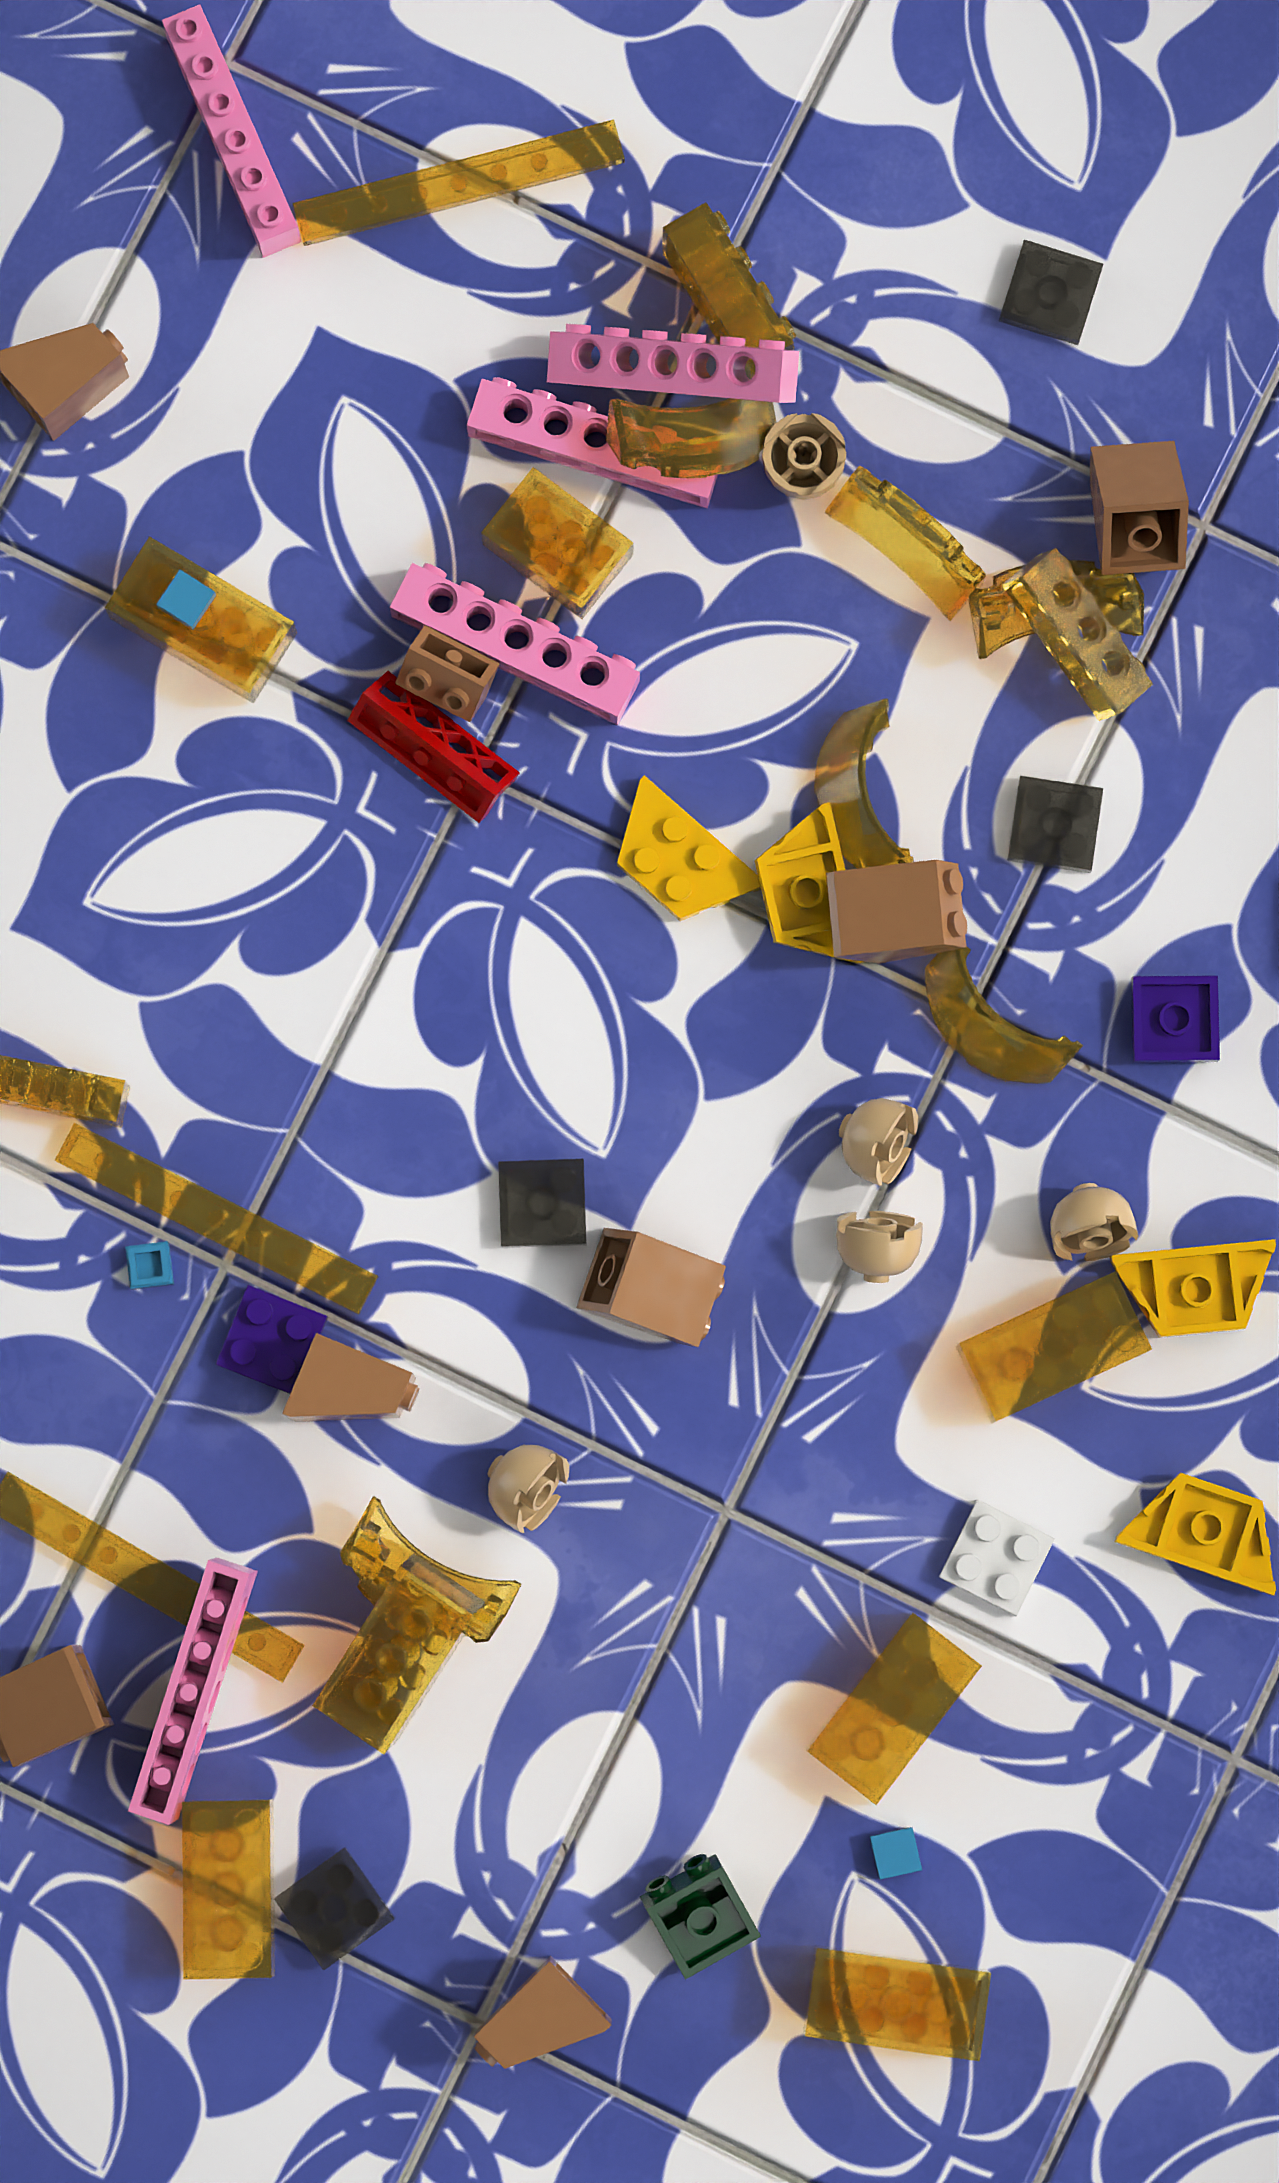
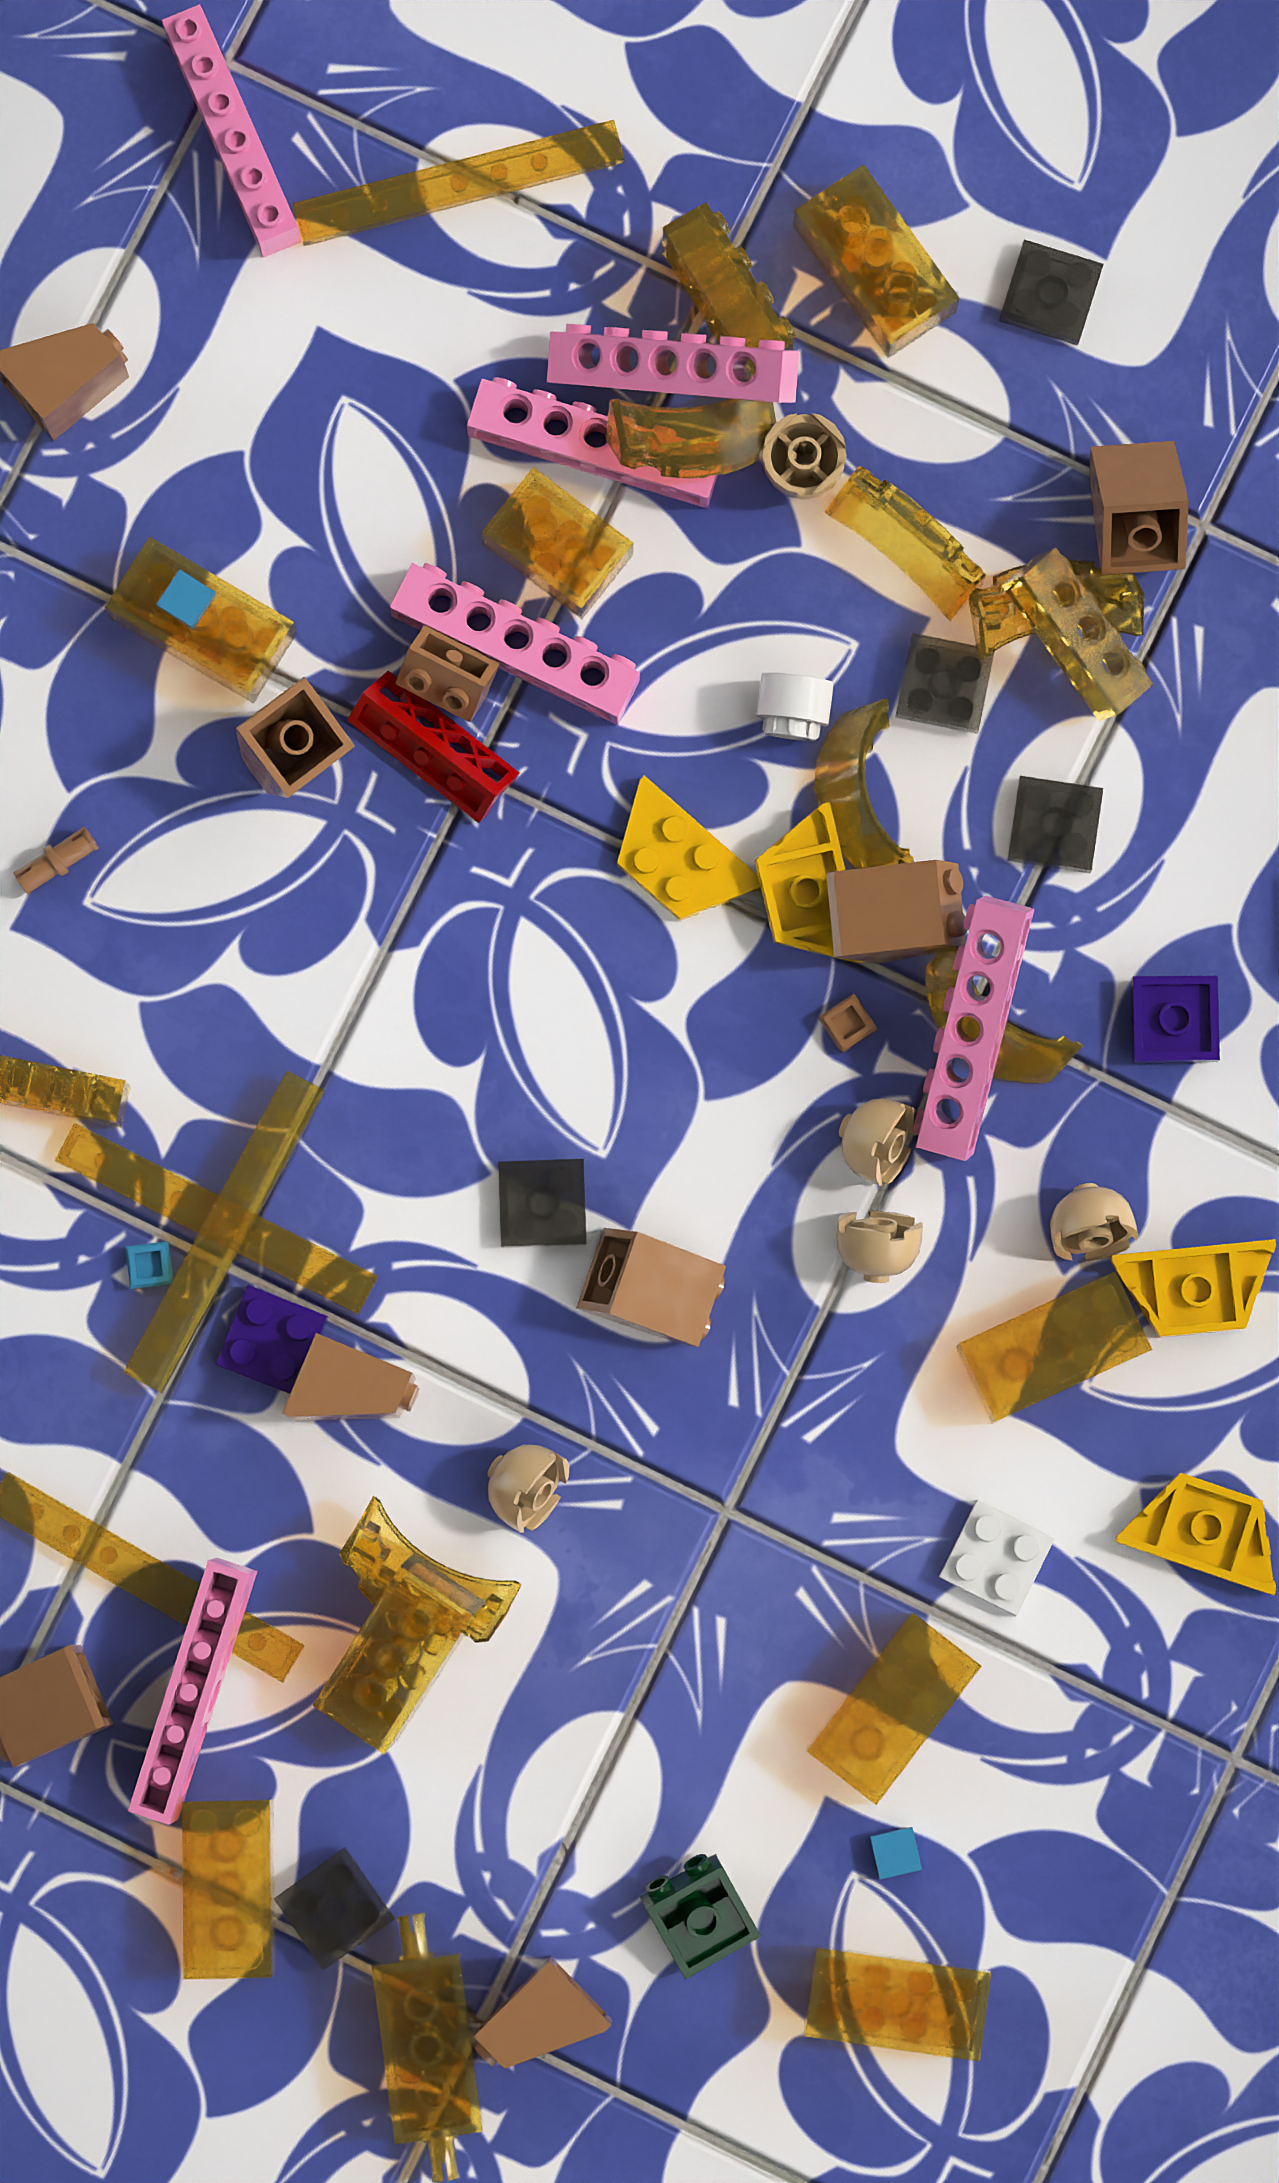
none -> medium nougat pin [13,826,99,895]
none -> clear yellow tile [123,1070,325,1393]
none -> medium nougat slope [236,677,355,798]
none -> clear yellow brick [372,1912,484,2182]
none -> white piece [756,673,834,741]
none -> clear yellow brick [793,164,960,358]
none -> medium nougat tile [818,994,878,1053]
none -> clear smoke plate [895,633,995,734]
none -> bright pink brick [913,896,1034,1161]

